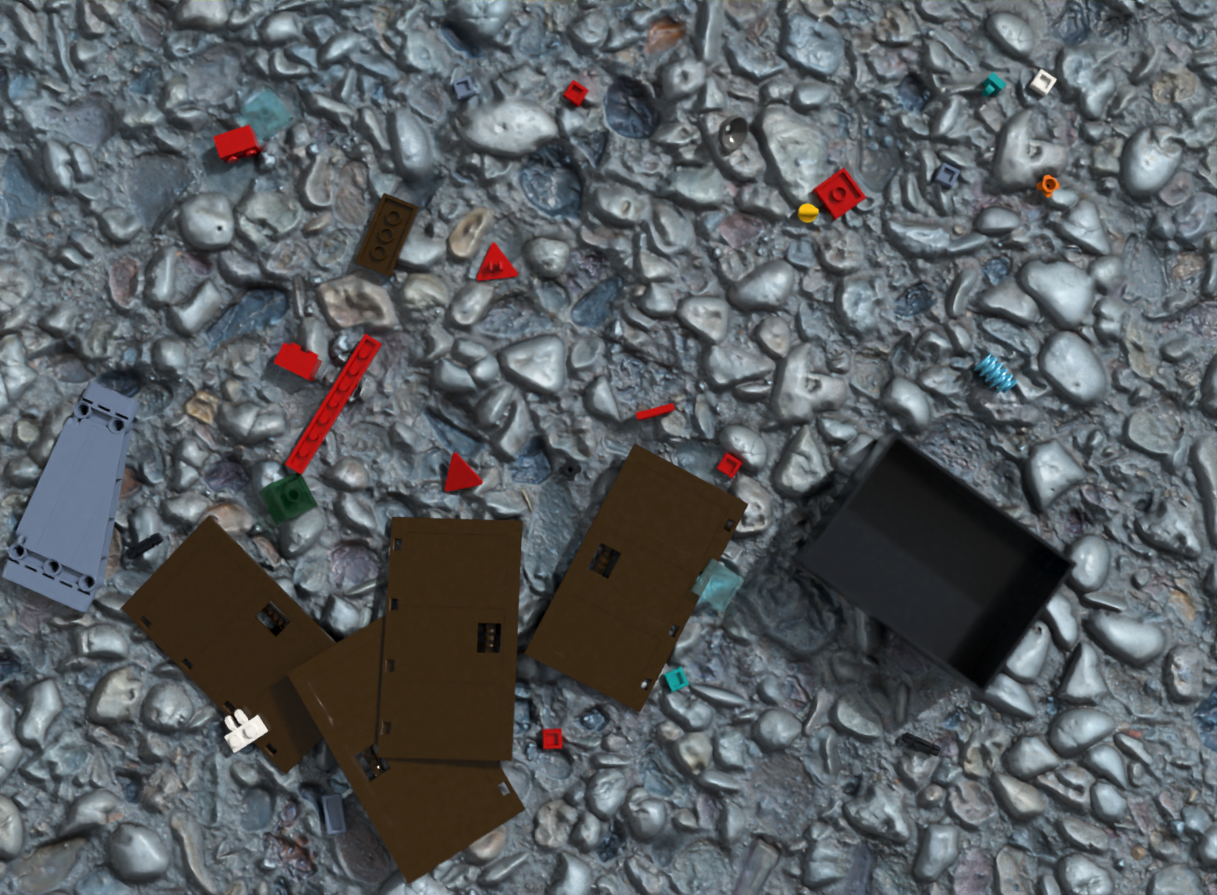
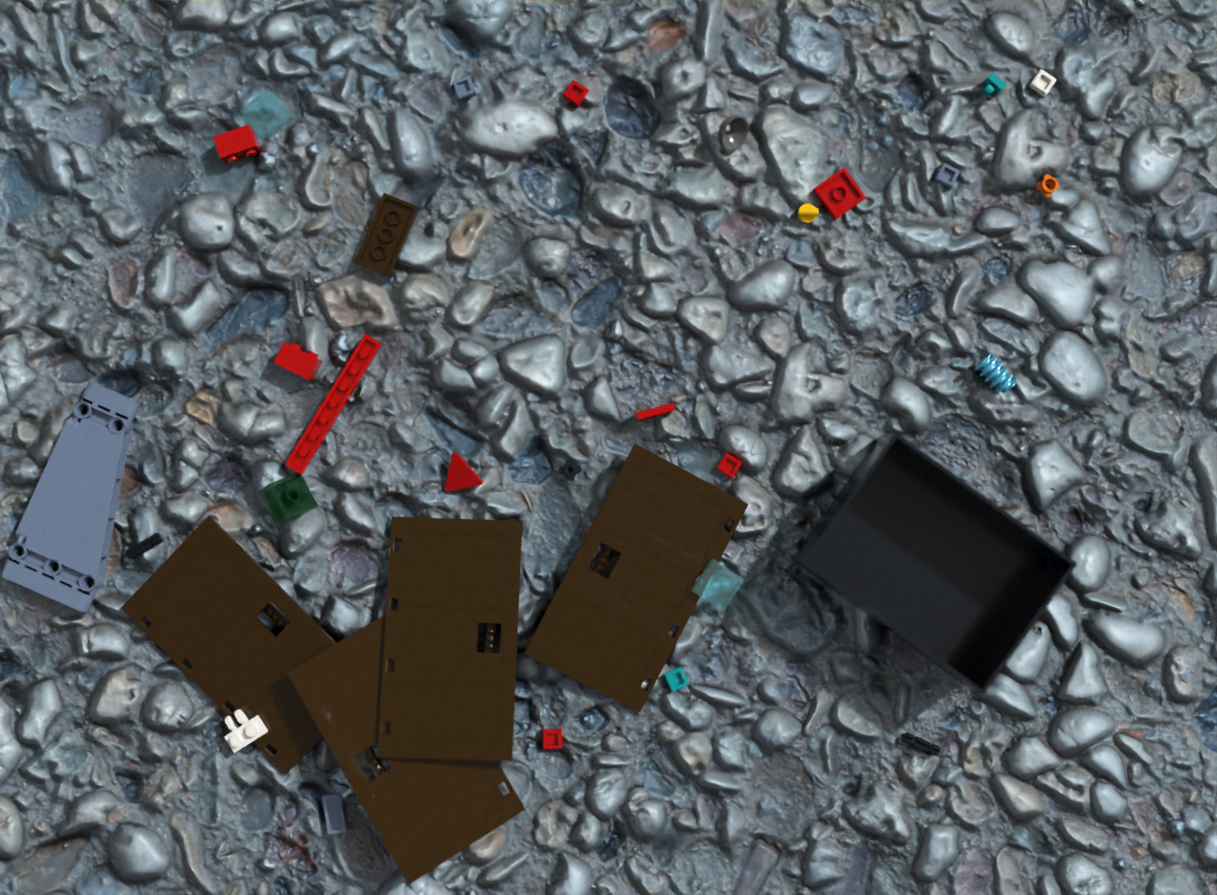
red piece [477,242,518,281] -> none

